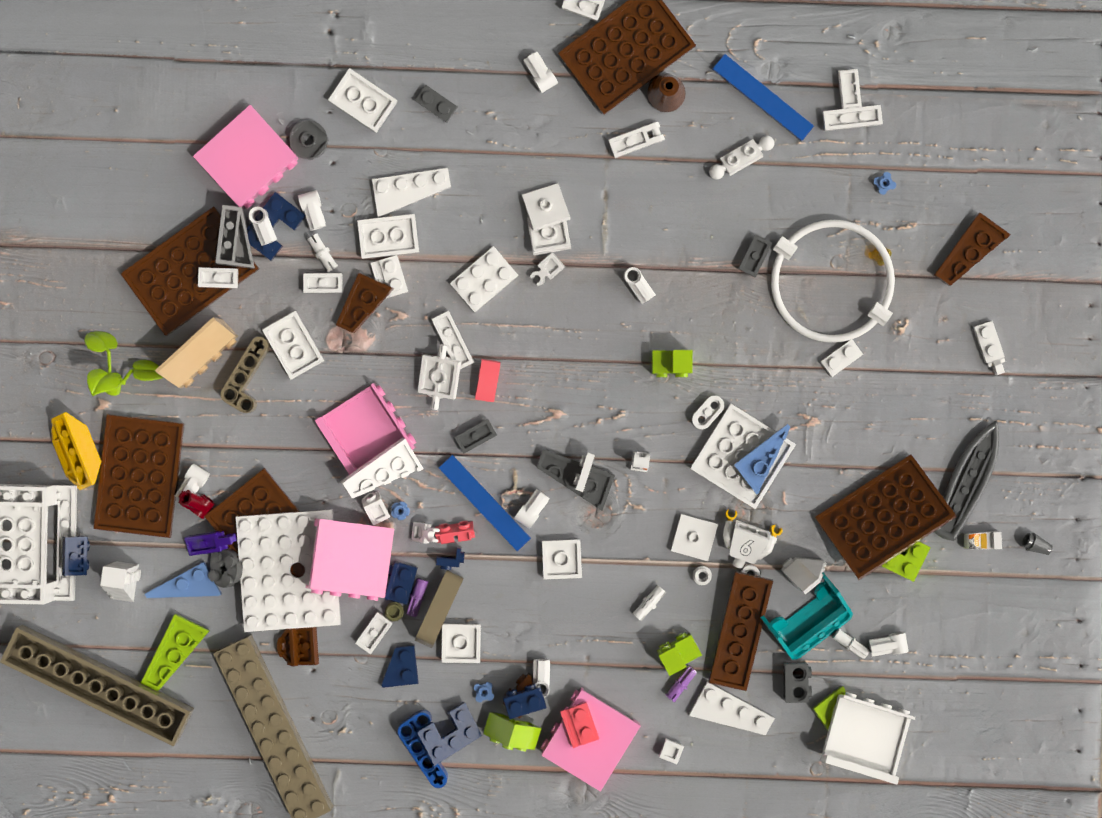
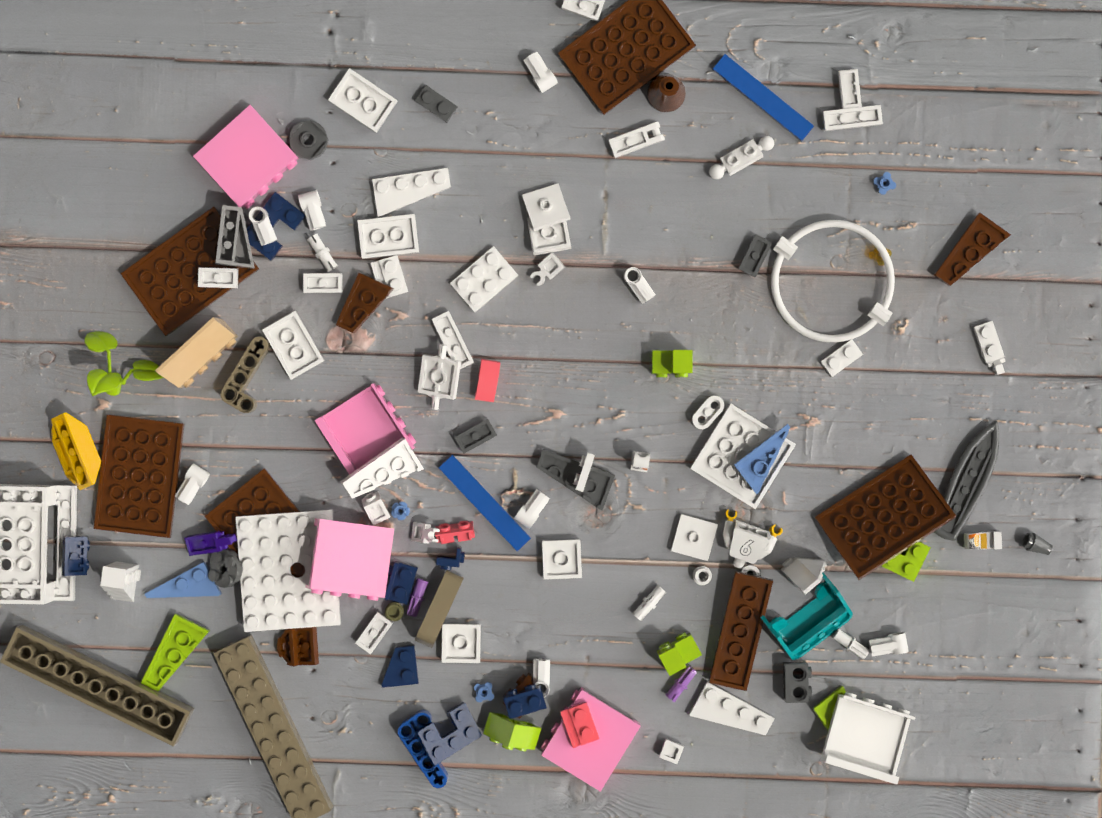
dark red piece [178,490,215,519] -> none

